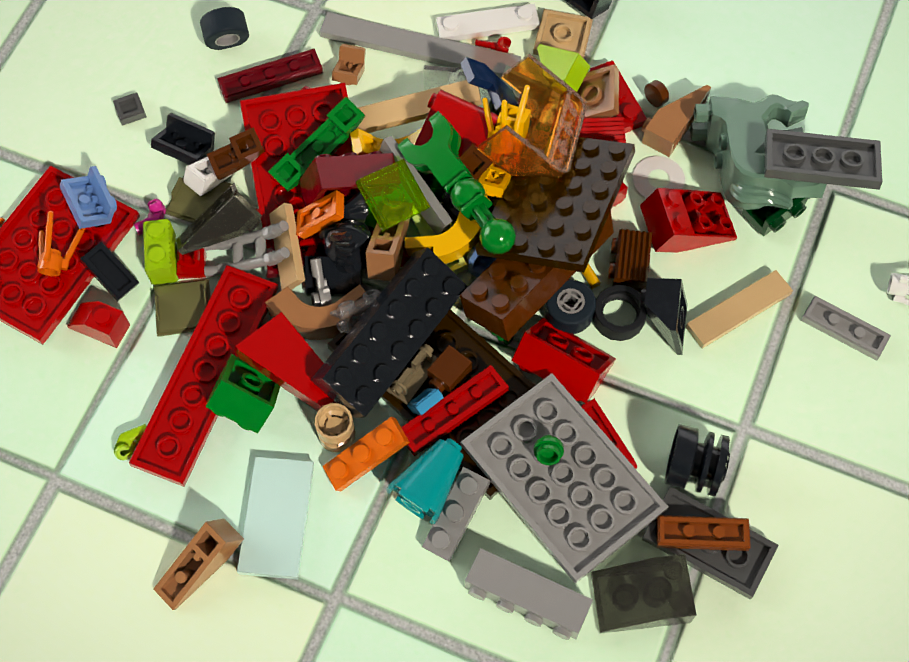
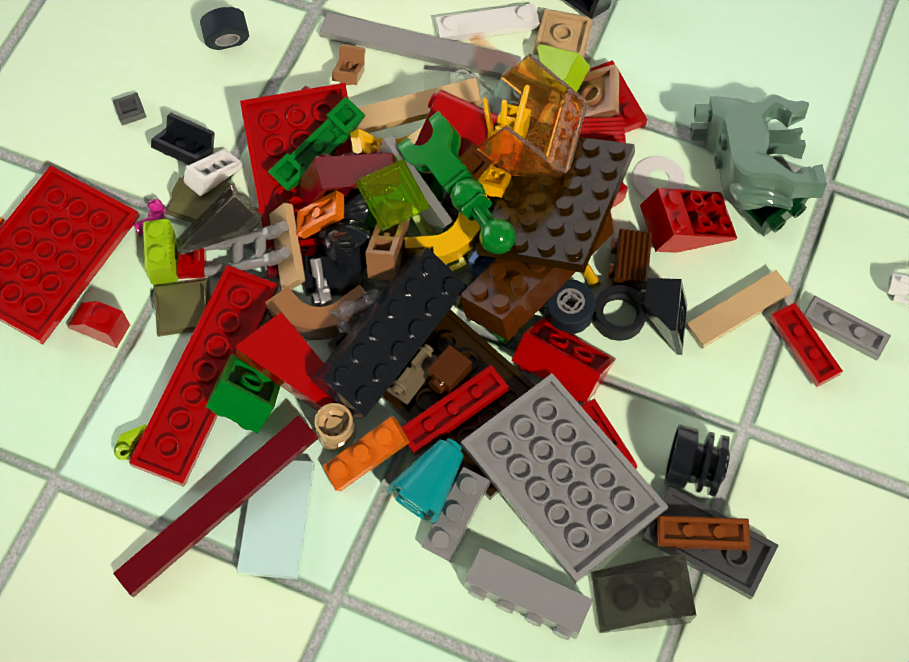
orange plant [37,211,86,276] -> none
medium blue bracket [60,166,117,229] -> none
black tile [80,241,139,302] -> none
medium nougat slope [153,519,244,610] -> none
reddish brown slope [207,127,265,180] -> none
dark red tile [217,48,323,103] -> none
dark azure tile [407,388,444,415] -> none
dark blue tile [460,57,519,112] -> none
red hand [475,37,511,53] -> none
green plate [534,435,564,465] -> none
medium nougat slope [641,85,711,157] -> none
reddish brown tile [644,80,669,107] -> none
dark grey plate [764,129,883,190] -> none
none -> dark red tile [113,415,319,598]
none -> red plate [769,303,843,388]

